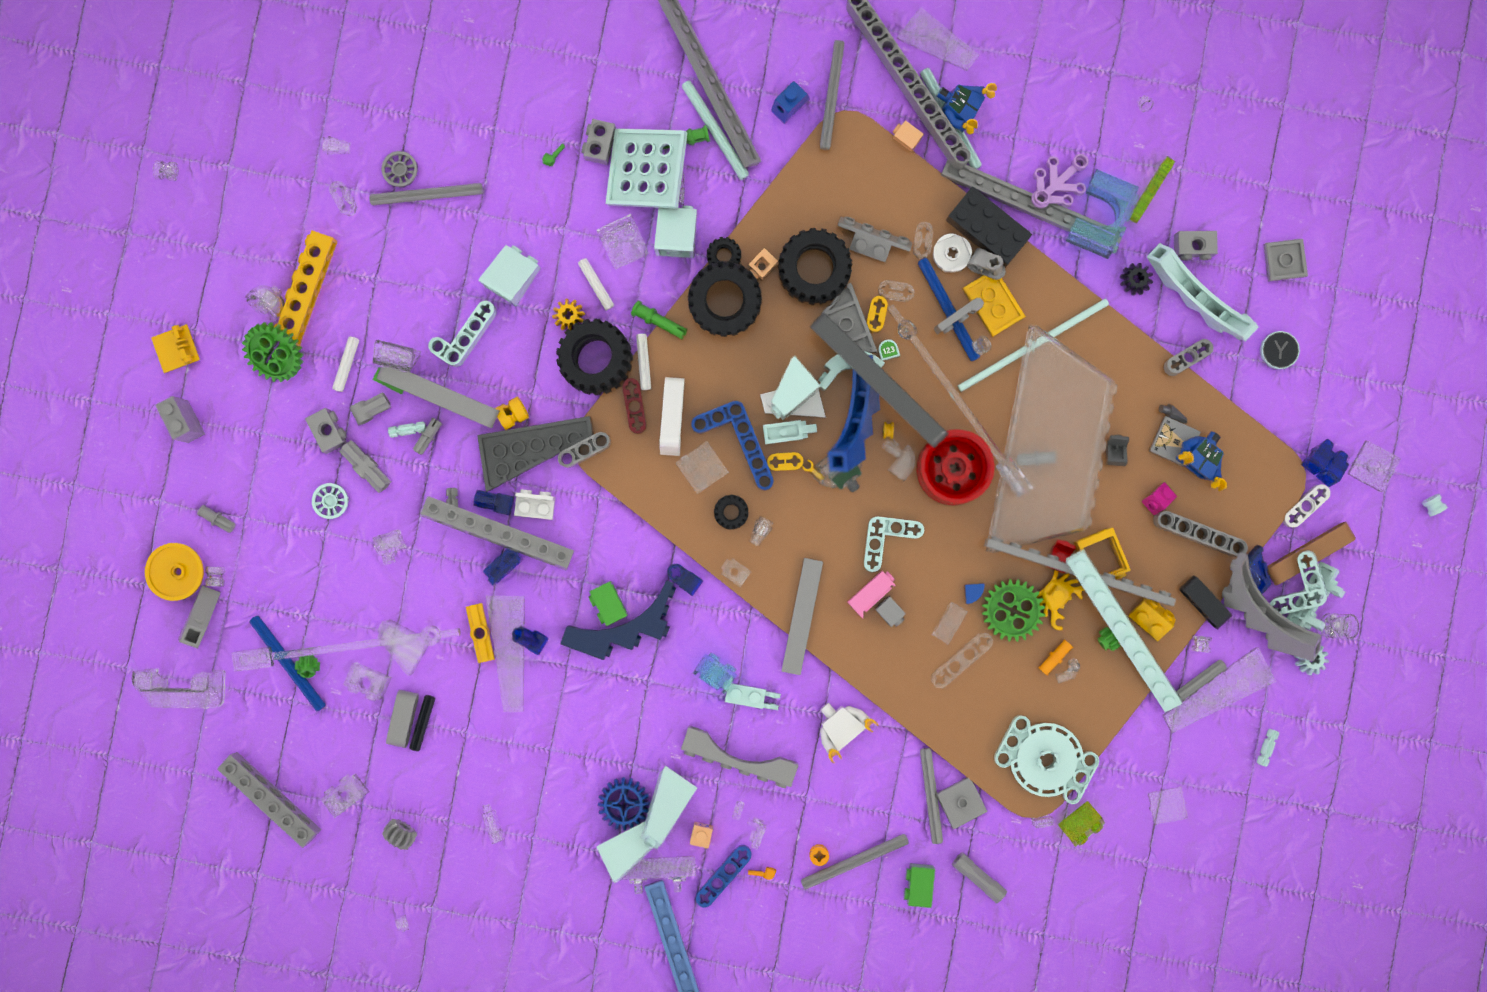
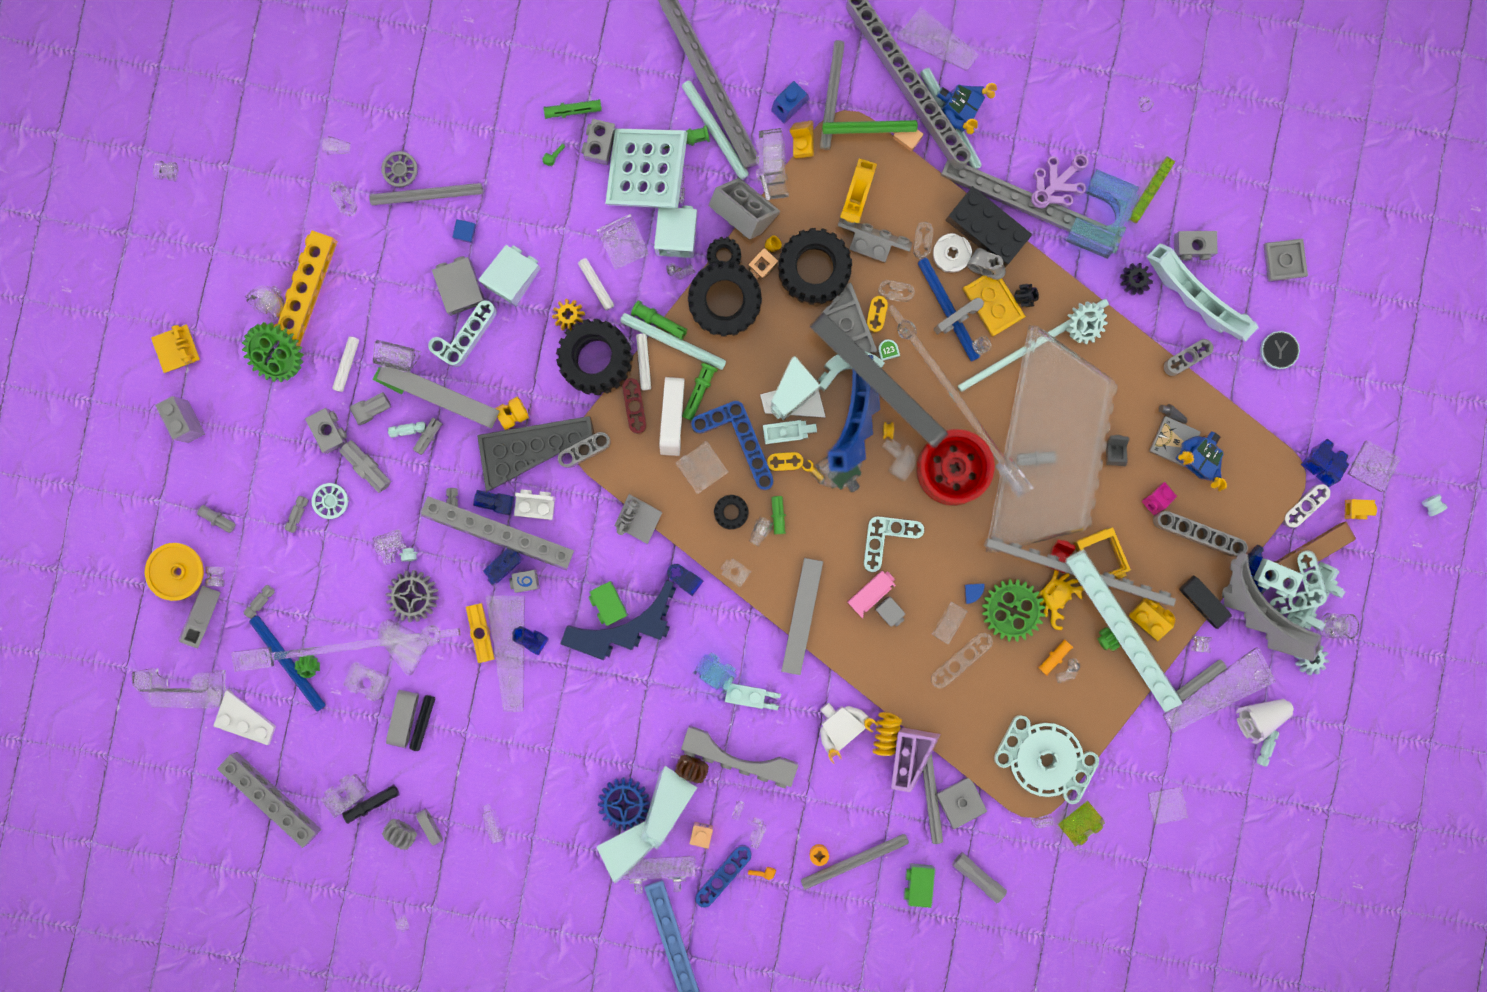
none -> white wing [213,689,276,745]
none -> light grey axle [243,585,275,619]
none -> light grey axle [285,496,308,533]
none -> black pin [342,784,400,824]
none -> light grey gear [386,570,439,622]
none -> light aqua plate [399,548,418,562]
none -> light grey beam [416,809,443,846]
none -> light grey brick [432,256,485,316]
none -> blue tile [452,219,476,243]
none -> light grey brick [509,570,540,593]
none -> bright green pin [543,99,602,119]
none -> light grey hinge [614,494,663,544]
none -> light aqua axle [620,313,726,370]
none -> clear arm [666,263,695,279]
none -> reddish brown gear [675,755,709,783]
none -> bright green pin [682,363,718,421]
none -> light grey slope [708,178,780,239]
none -> clear wedge [756,128,789,200]
none -> yellow hinge [765,235,782,252]
none -> bright green axle [771,496,786,534]
none -> yellow slope [789,120,814,159]
none -> bright green axle [822,120,918,134]
none -> yellow arch [840,158,877,223]
none -> yellow piece [872,712,902,756]
none -> lavender wedge [891,728,941,792]
none -> black gear [1015,284,1039,307]
none -> light aqua gear [1066,301,1108,344]
none -> white cone [1236,699,1294,744]
none -> light aqua brick [1253,558,1304,598]
none -> yellow brick [1345,499,1377,519]

